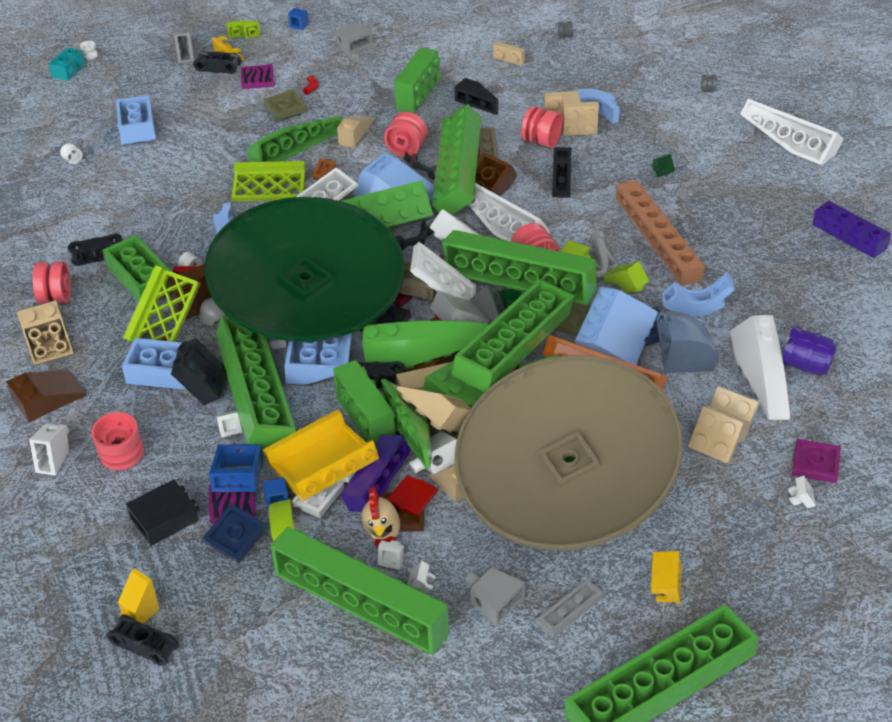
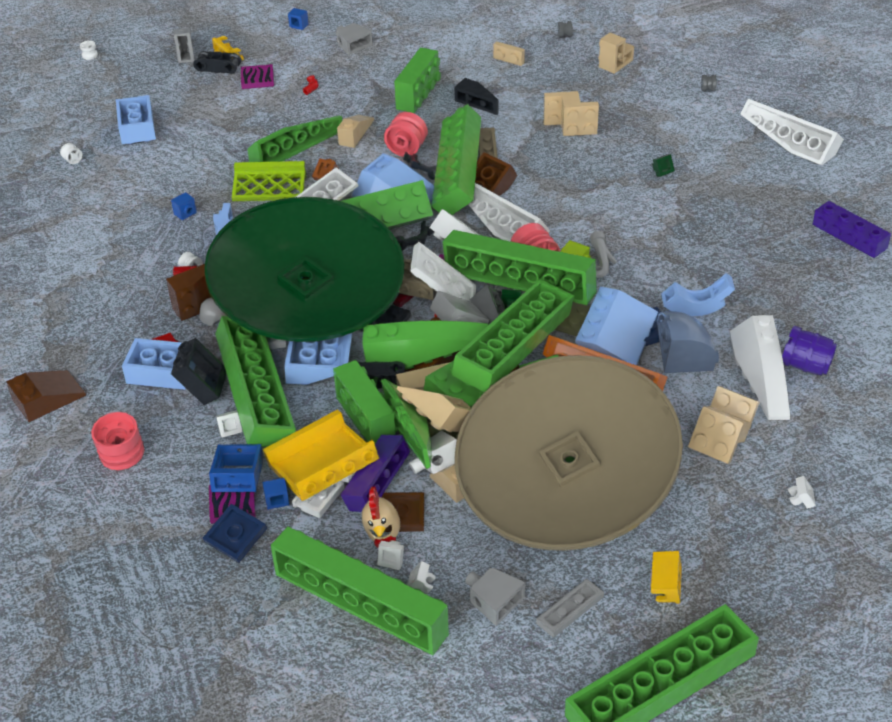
tan slope [17,301,74,366] -> none
white torso [29,424,69,476] -> none
coral wheel [33,261,71,305] -> none
teal brick [49,48,85,81] -> none
black piece [68,233,123,266] -> none
bright green brick [102,235,172,302] -> none
black piece [106,614,180,666] -> none
yellow slope [118,568,160,624] -> none
lime fence [123,265,201,343] -> none
black brick [126,479,199,546] -> none
lime slope [226,20,261,39] -> none
olive plate [263,90,307,120] -> none
lime slope [269,499,295,541] -> none
red piece [386,475,438,516] -> none
coral wheel [521,106,563,148] -> none
black slope [552,147,572,198] -> none
light blue arch [569,89,620,124] -> none
lime arch [603,261,649,293] -> none
nougat brick [616,180,705,286] -> none
magenta tile [791,439,841,483] -> none
none -> blue plate [171,192,197,220]
none -> tan brick [598,33,634,74]

